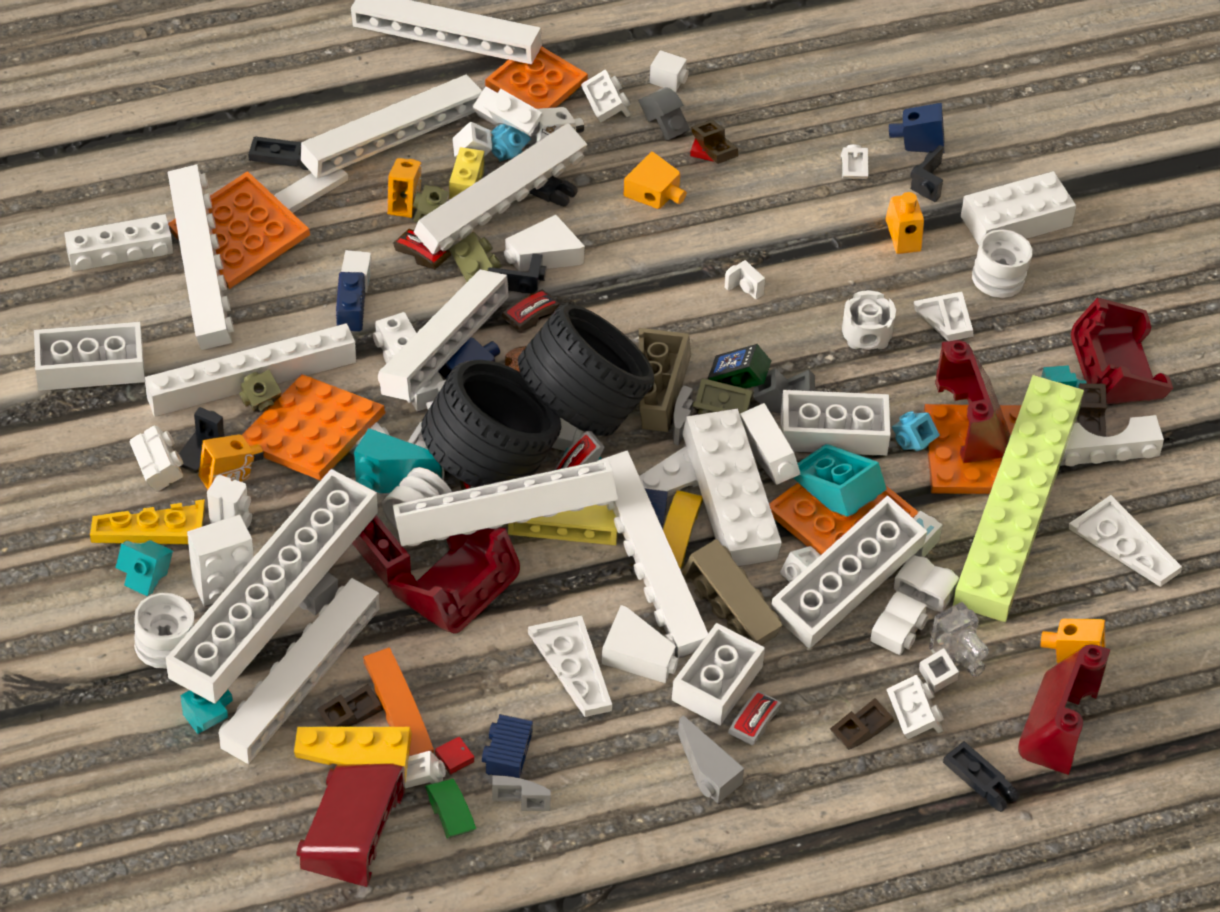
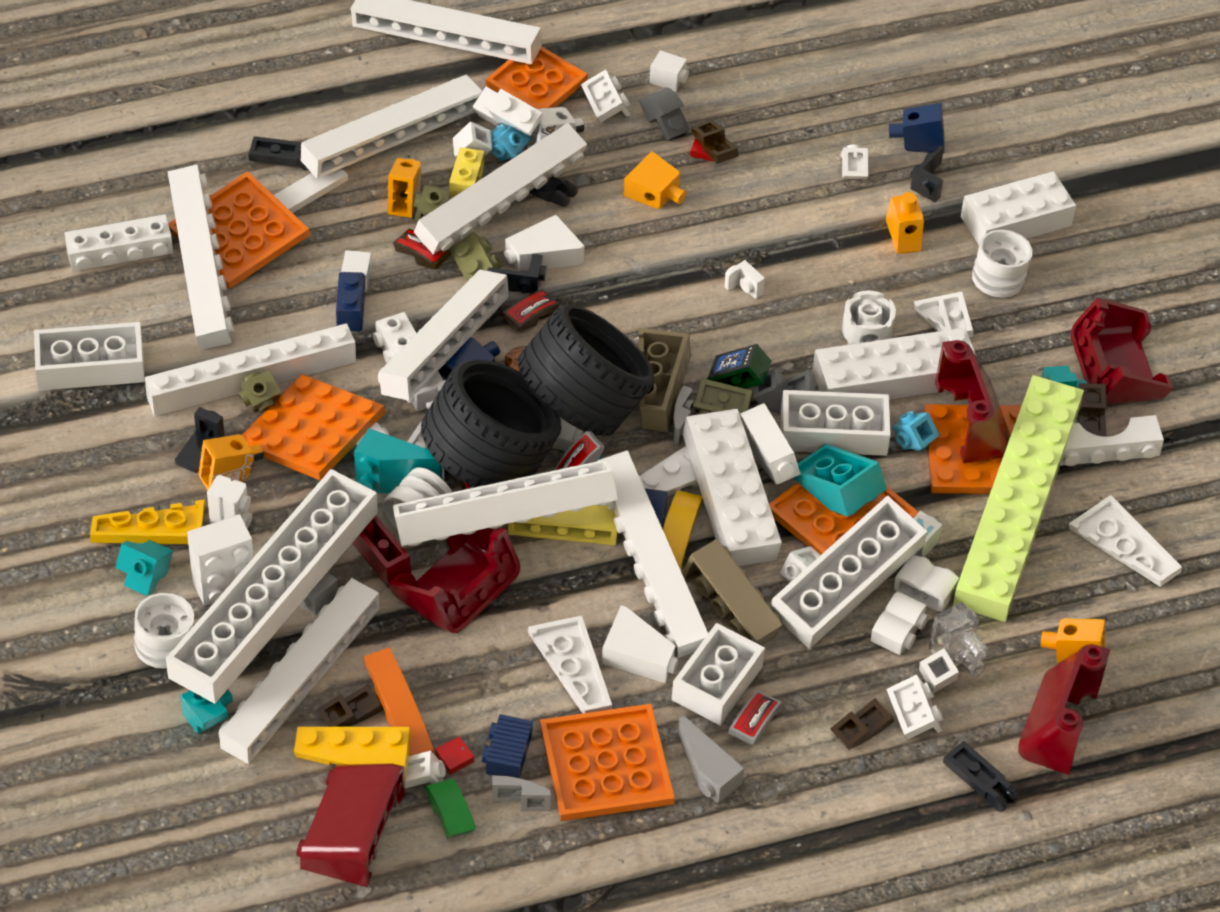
white brick [130,425,183,491] -> none
none -> orange plate [540,704,675,821]
none -> white brick [813,328,976,400]

